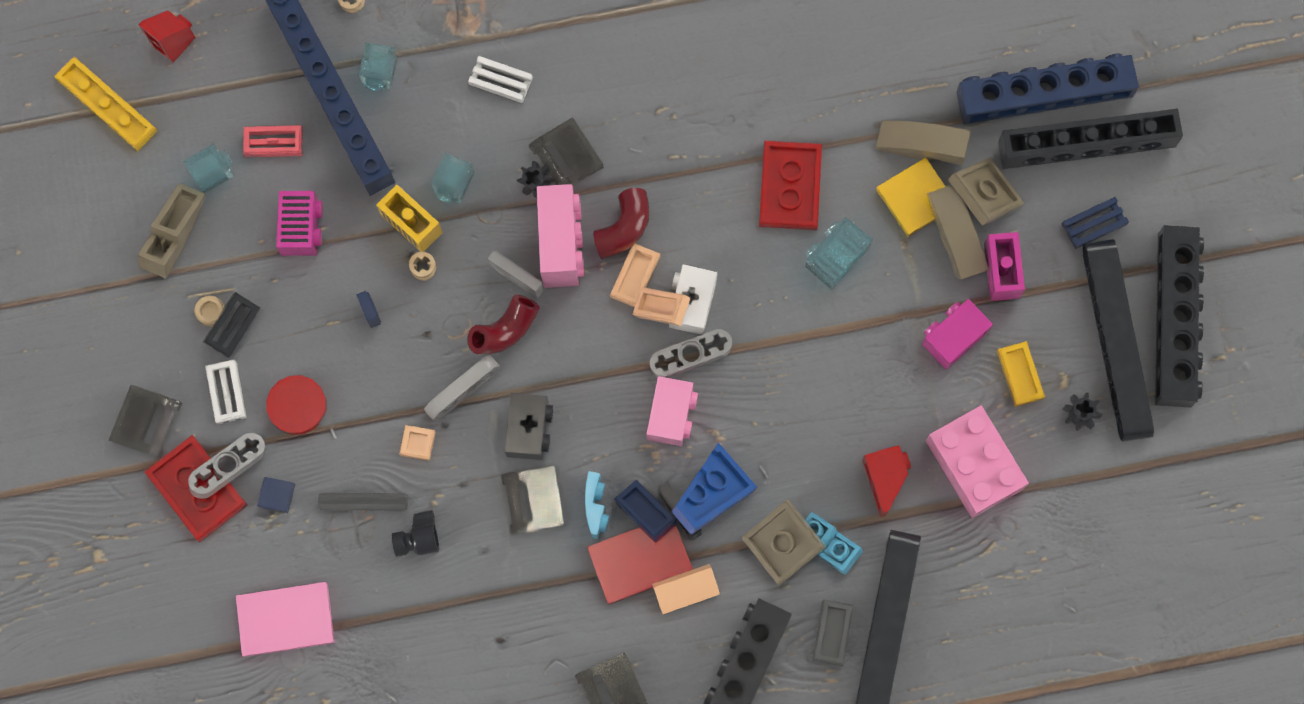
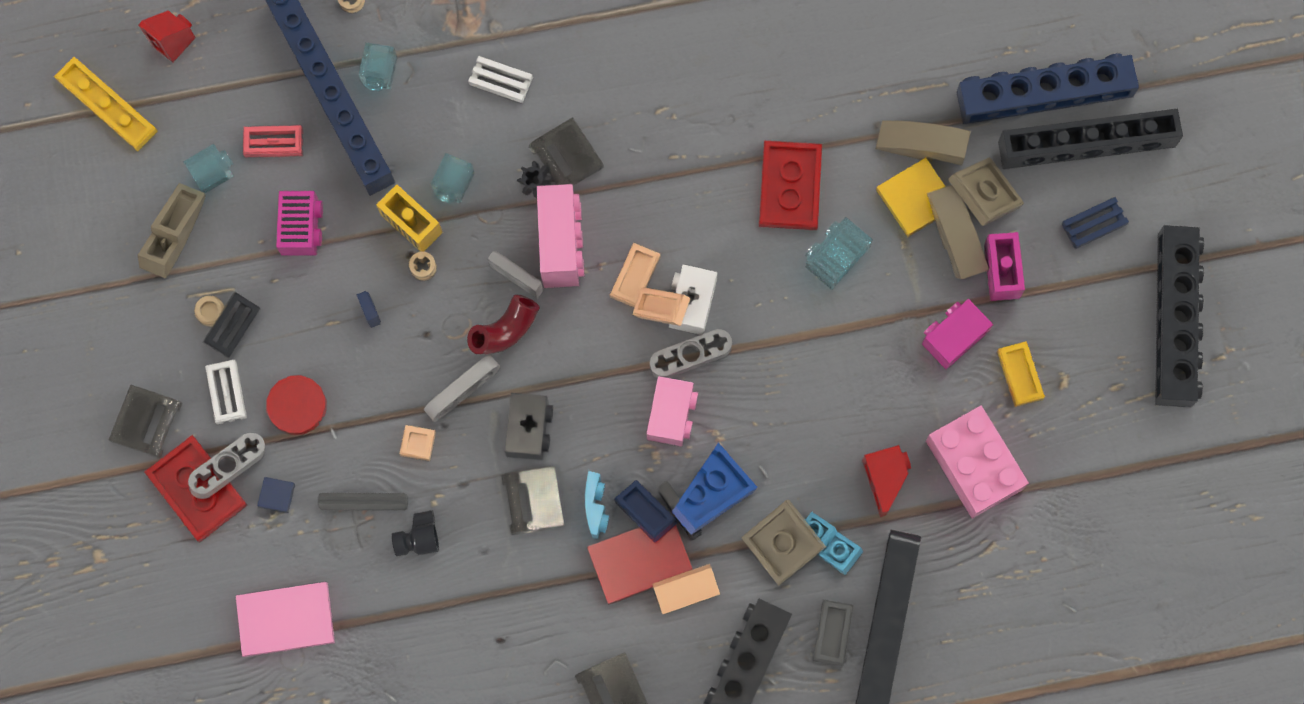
dark red cylinder [593,188,649,259] -> none
black gear [1063,392,1102,431] -> none
black beam [1082,239,1154,442] -> none

